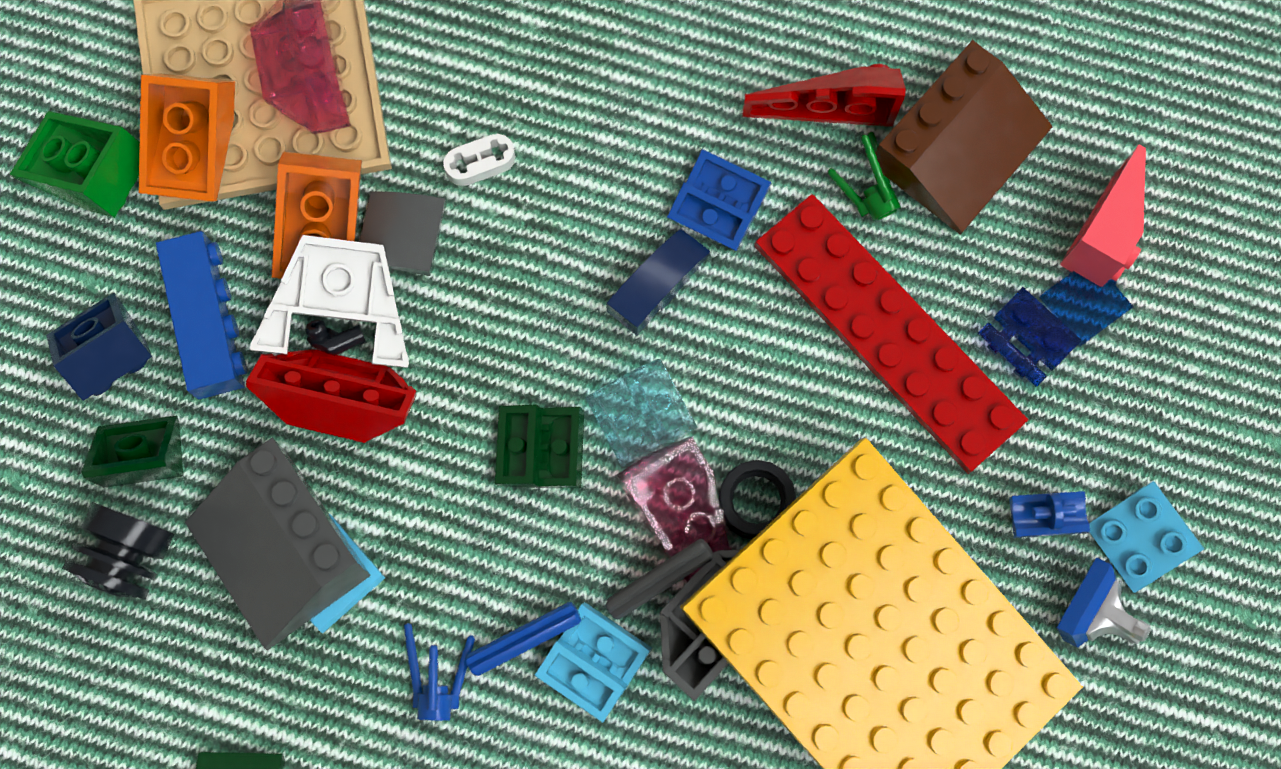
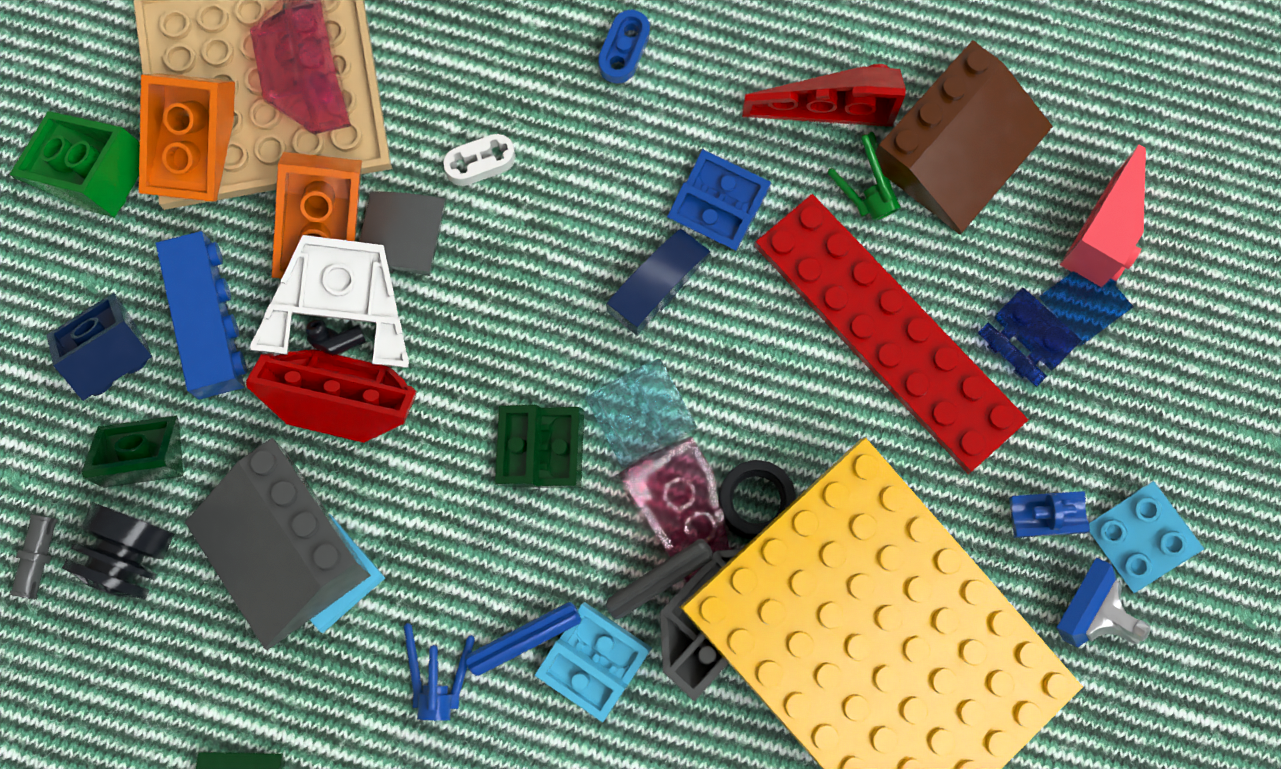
none -> dark grey pin [9,514,58,600]
none -> blue plate [598,10,650,83]

